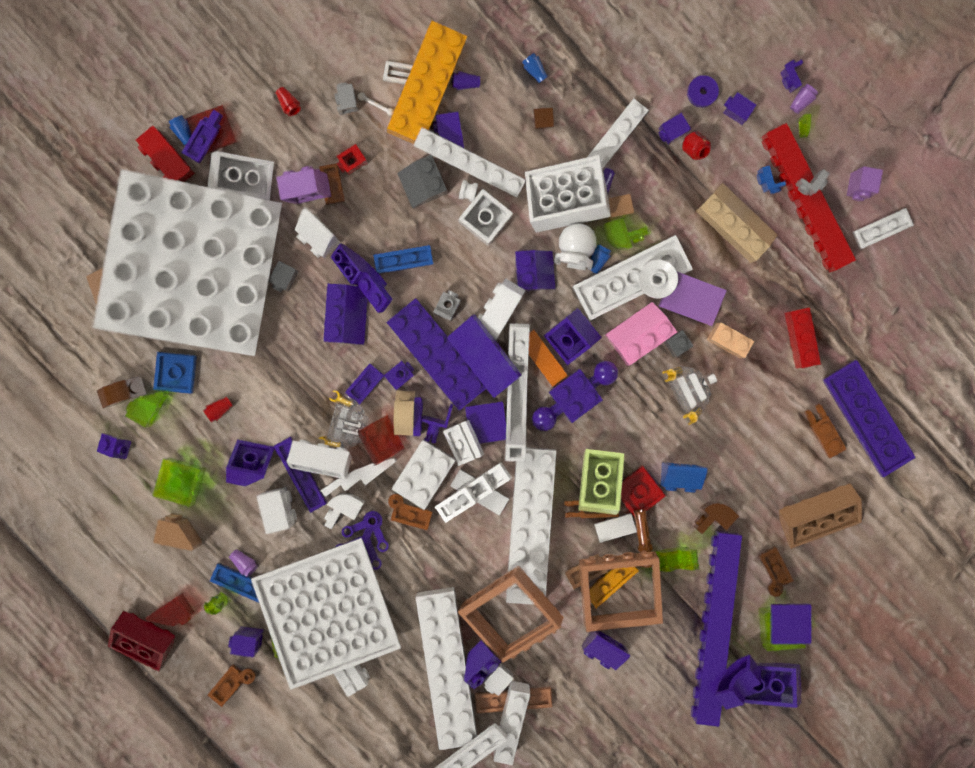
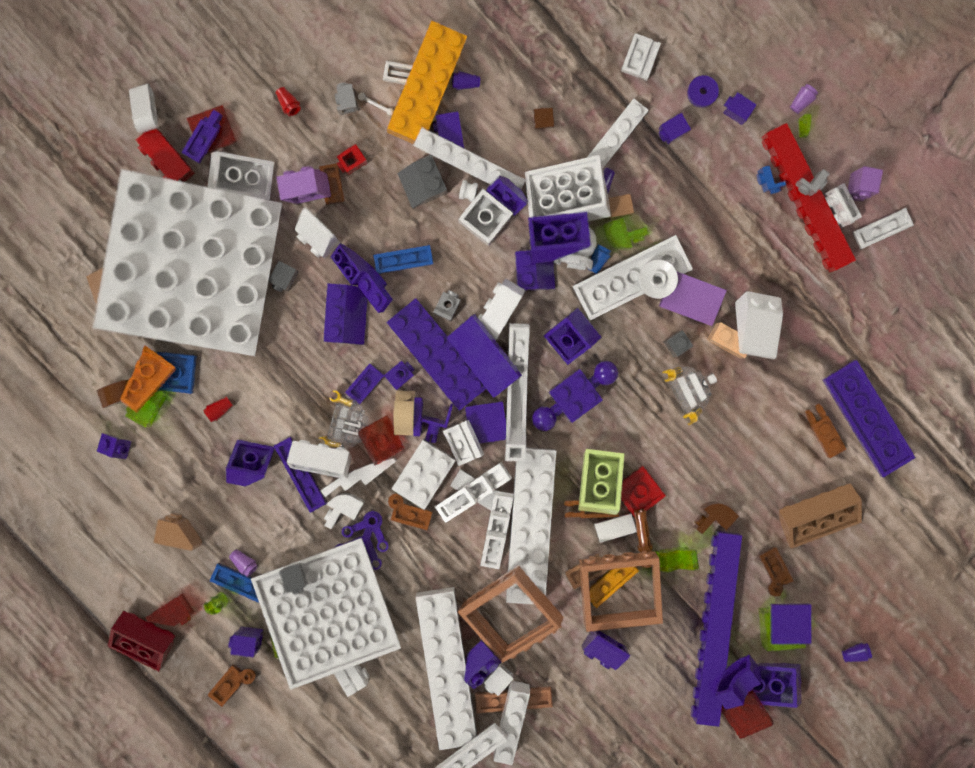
clear neon green brick [152,457,206,507] -> none
blue cone [169,115,191,146] -> none
white brick [257,487,297,534] -> none
blue cone [522,53,548,83] -> none
orange tile [528,330,568,387] -> none
bright pink slope [605,302,677,366] -> none
blue slope [660,462,708,493] -> none
red head [682,131,711,160] -> none
tan slope [696,183,778,263] -> none
dark purple bracket [780,60,803,93] -> none
red brick [785,308,821,368] -> none
none -> orange wing [120,345,176,413]
none -> white beam [129,84,159,133]
none -> dark grey brick [279,562,308,595]
none -> white slope [481,491,514,569]
none -> dark purple slope [486,175,528,216]
none -> dark purple slope [528,212,591,263]
none -> white plate [621,33,661,81]
none -> clear red tile [721,690,774,739]
none -> white slope [735,291,783,359]
none -> white bracket [823,183,862,228]
none -> dark purple cone [841,642,872,663]

